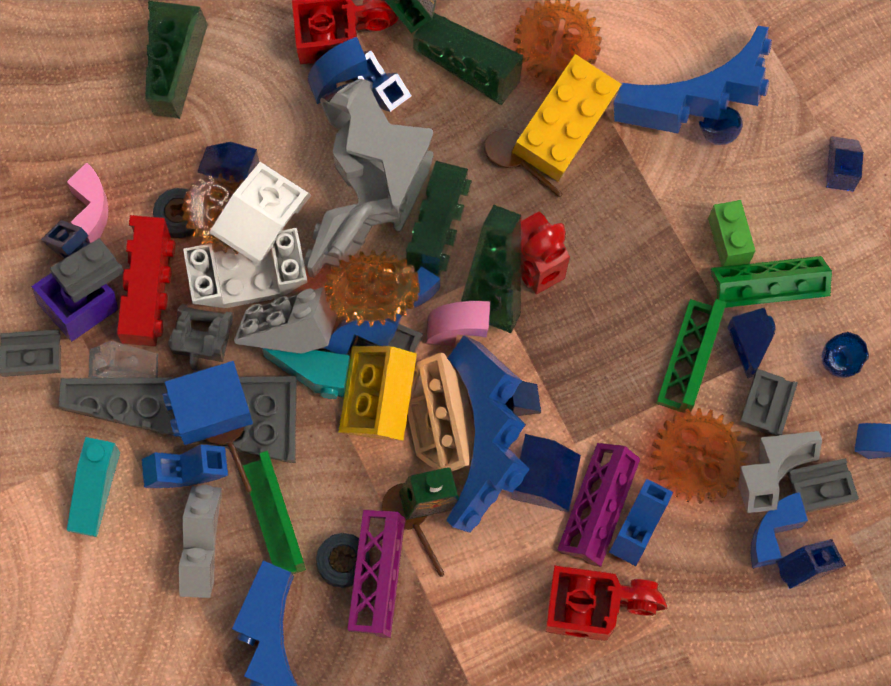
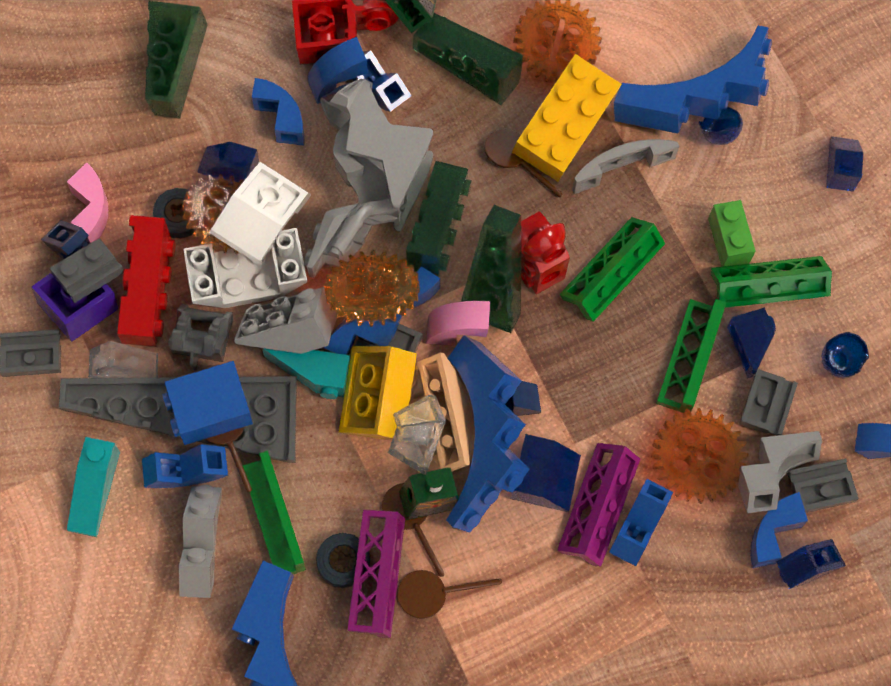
red brick [546,565,668,641] -> none
none -> blue brick [252,78,304,145]
none -> clear slope [388,394,446,474]
none -> reddish brown piece [398,570,502,619]
none -> green fence [559,217,666,322]
none -> light grey slope [572,139,680,194]

